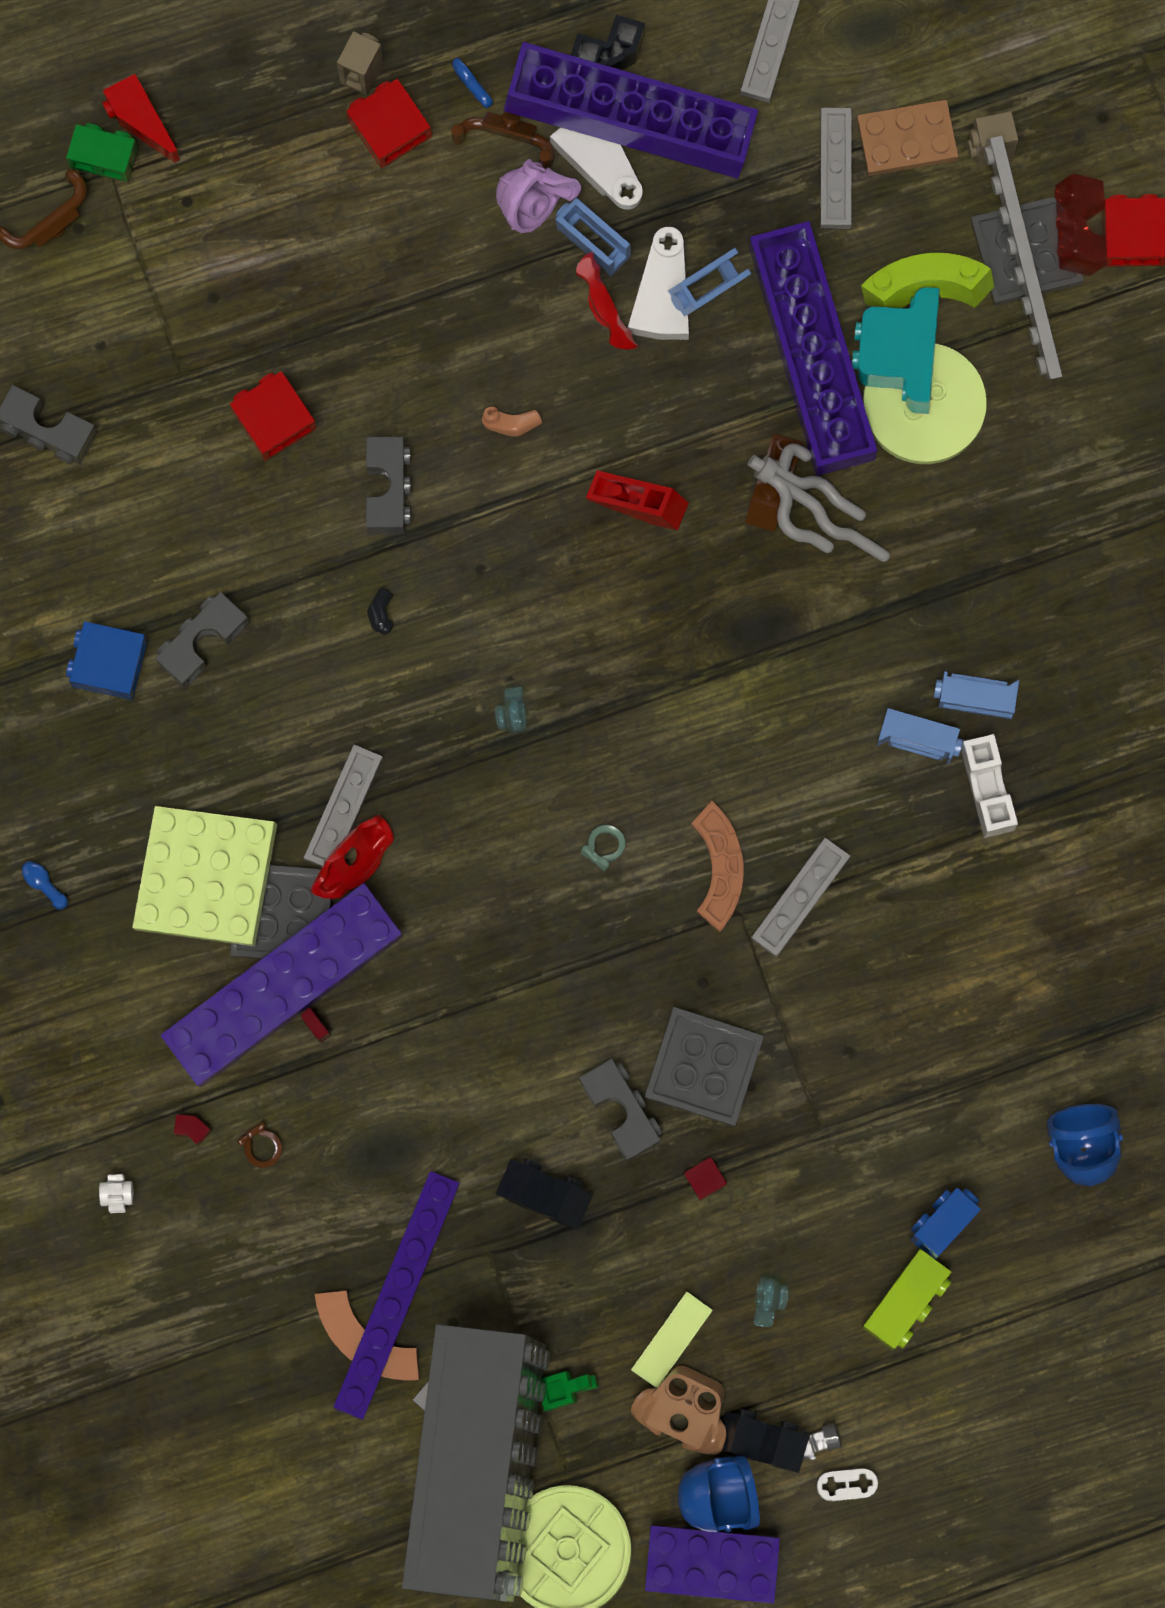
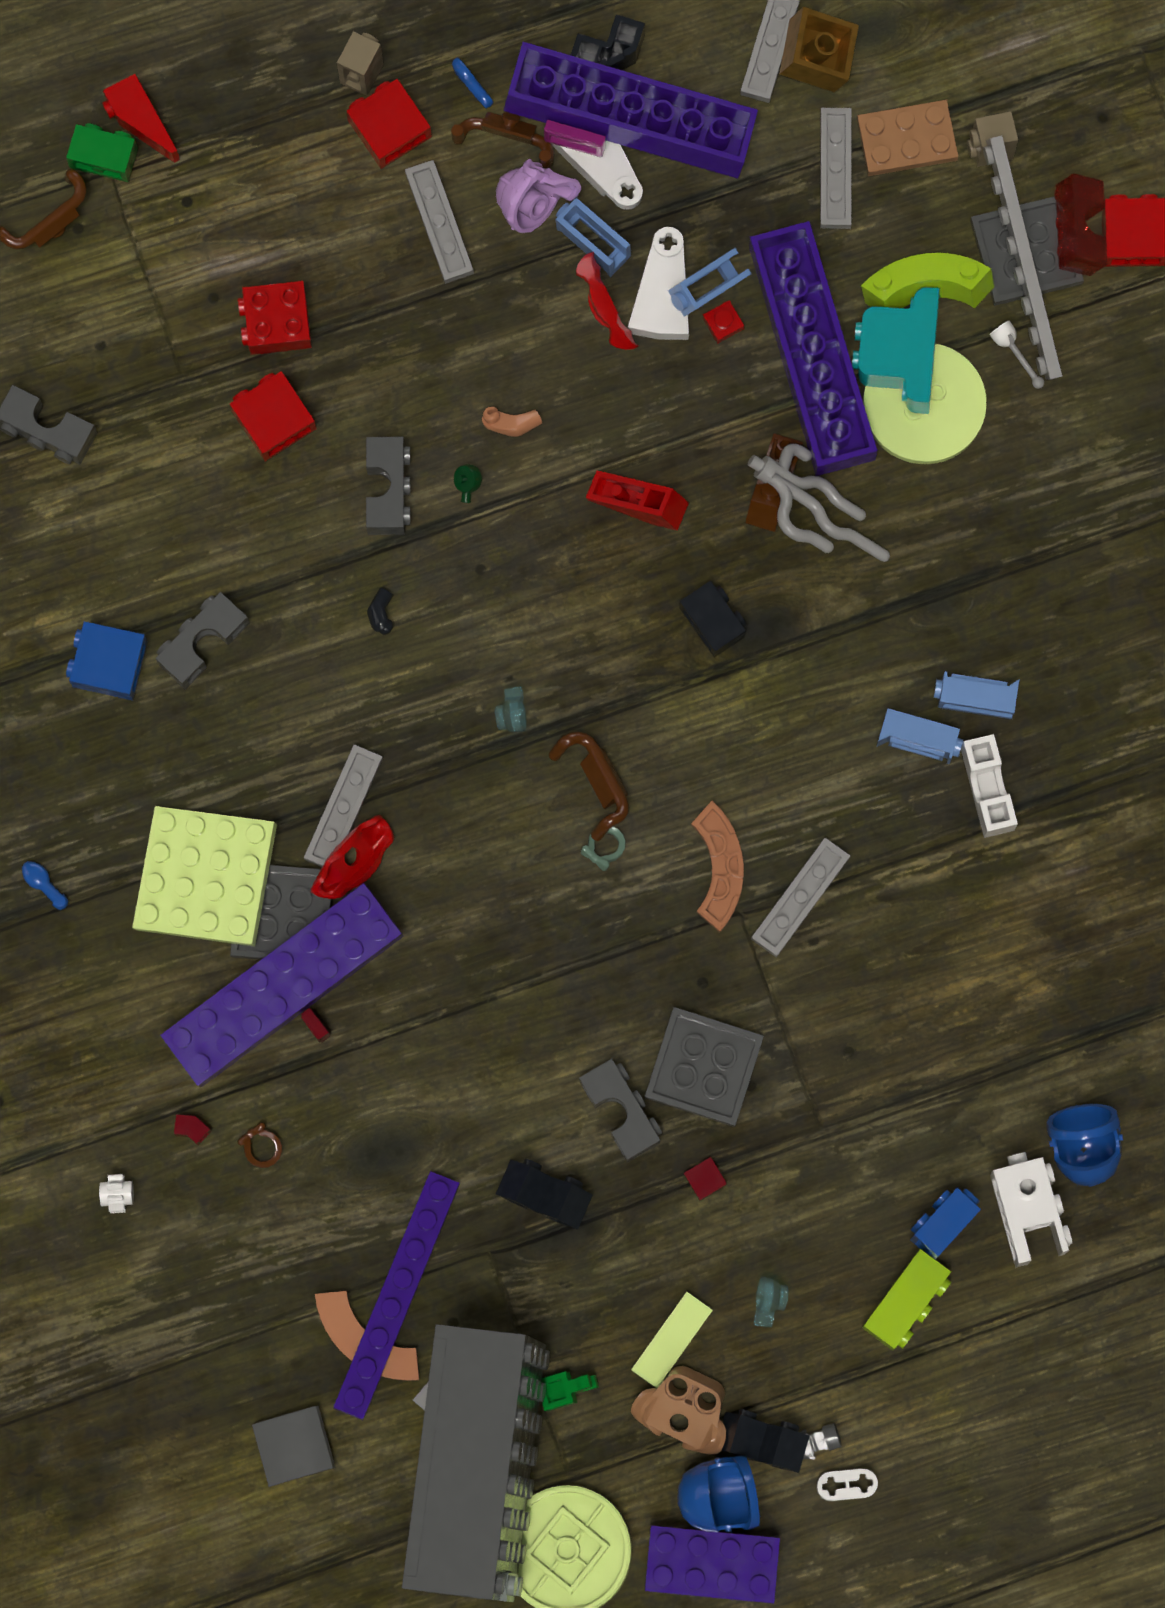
none -> red brick [238,281,312,355]
none -> dark grey slope [252,1406,335,1487]
none -> light grey plate [405,160,474,284]
none -> dark green piece [454,464,482,503]
none -> magenta tile [544,120,606,158]
none -> reddish brown piece [549,732,629,841]
none -> black brick [679,581,747,658]
none -> red plate [702,300,744,344]
none -> pearl gold brick [779,7,859,92]
none -> hinge [989,320,1044,389]
none -> white torso [990,1152,1072,1268]

